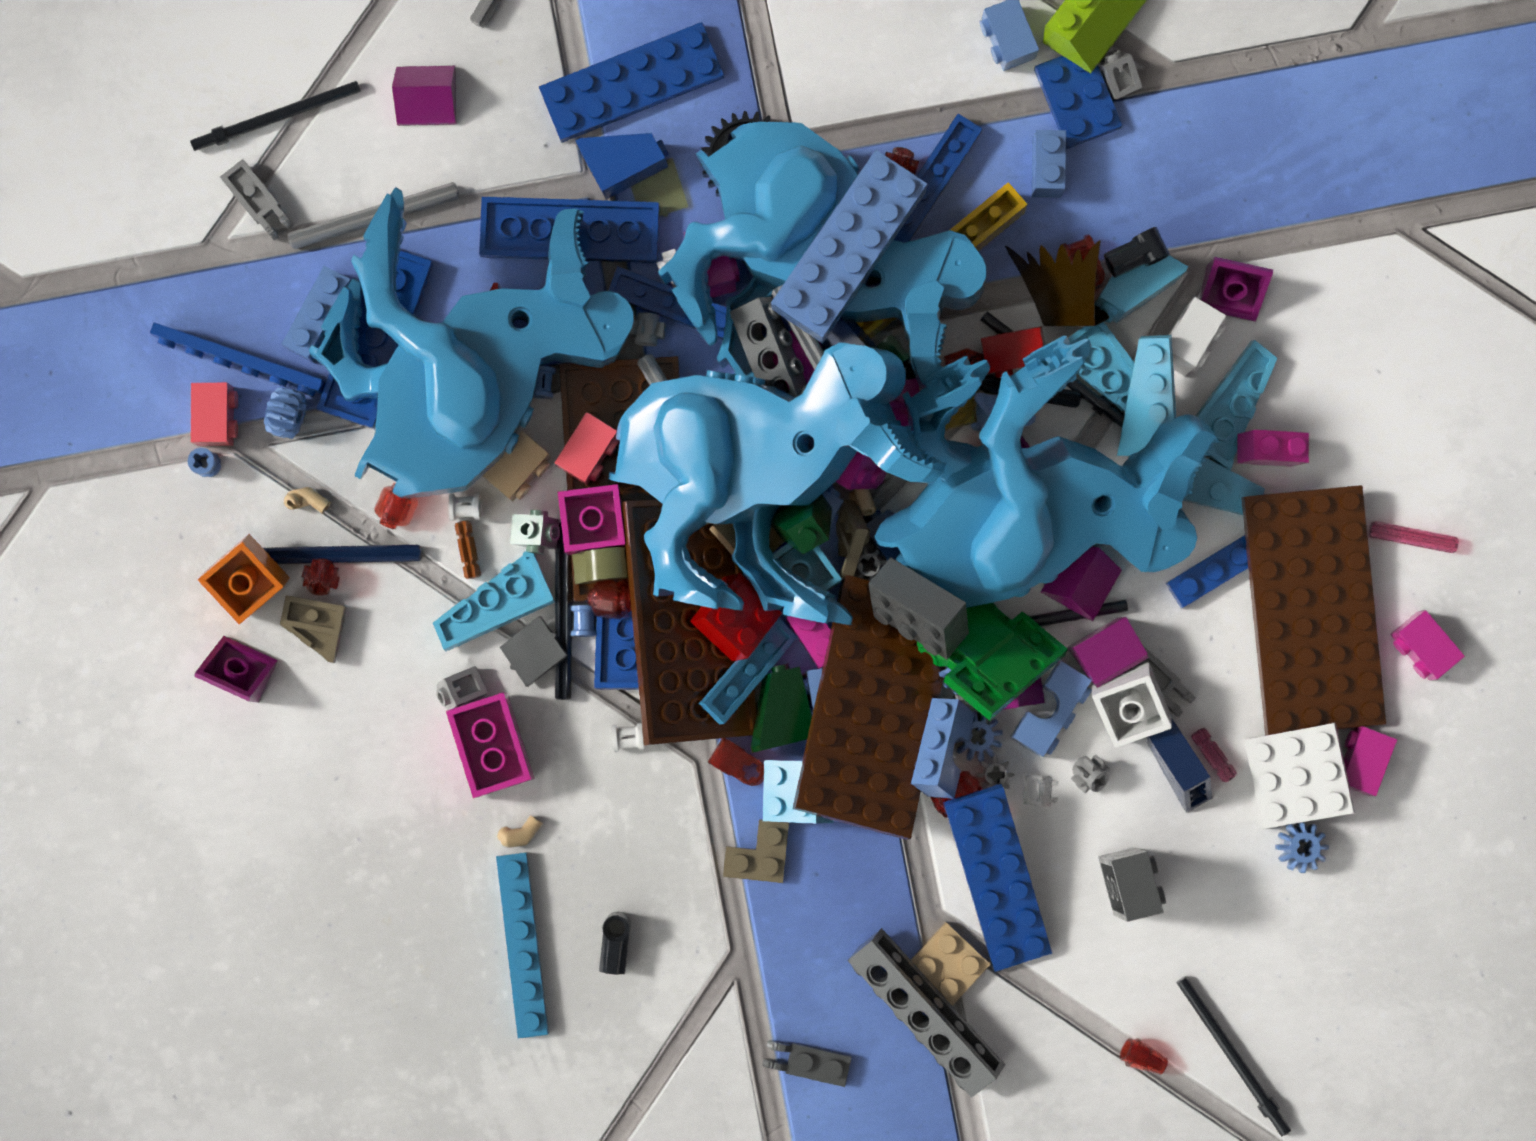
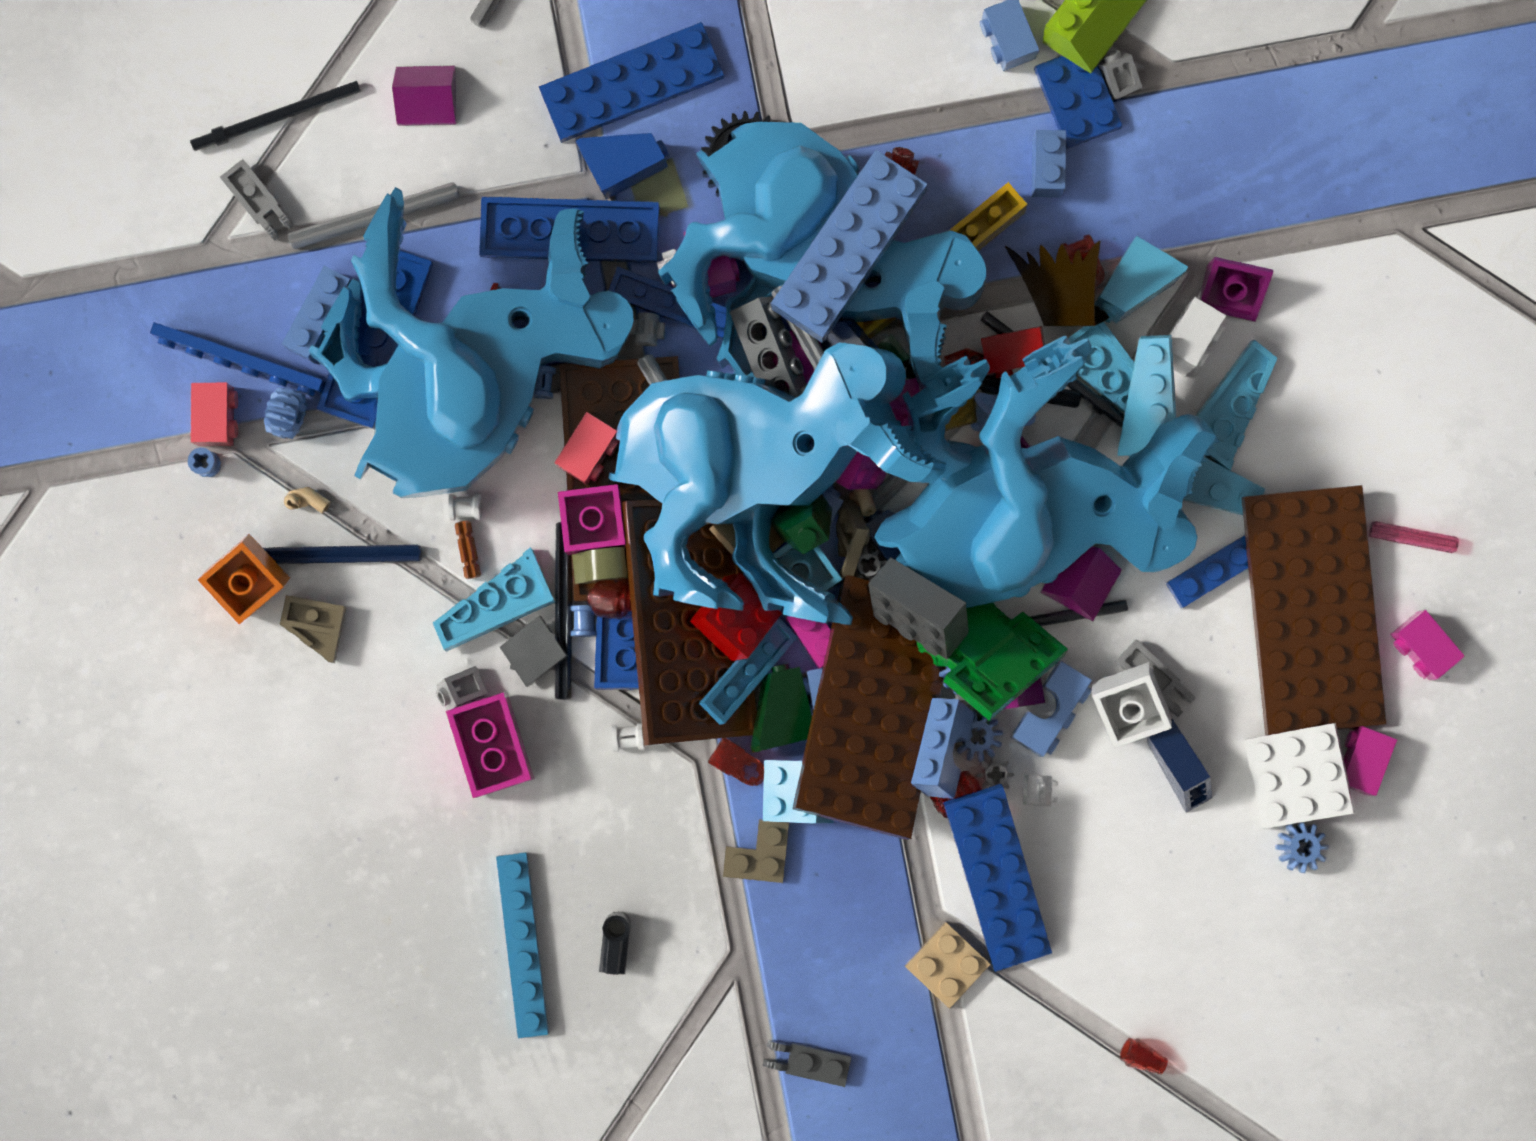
magenta slope [194,636,278,703] -> none
clear red gear [301,558,340,596] -> none
clear red head [374,483,418,529] -> none
tan brick [483,430,552,502] -> none
tan arm [497,815,543,848] -> none
sand green brick [510,510,560,554] -> none
dark grey brick [847,928,1006,1098] -> none
blue plate [894,113,983,243] -> none
magenta slope [1067,617,1149,688] -> none
light grey gear [1071,755,1110,793] -> none
dark grey brick [1098,848,1166,922] -> none
black piece [1103,227,1170,278] -> none
black bar [1176,976,1291,1137] -> none
clear pink axle [1191,728,1237,782] -> none
dark pink brick [1237,429,1309,467] -> none

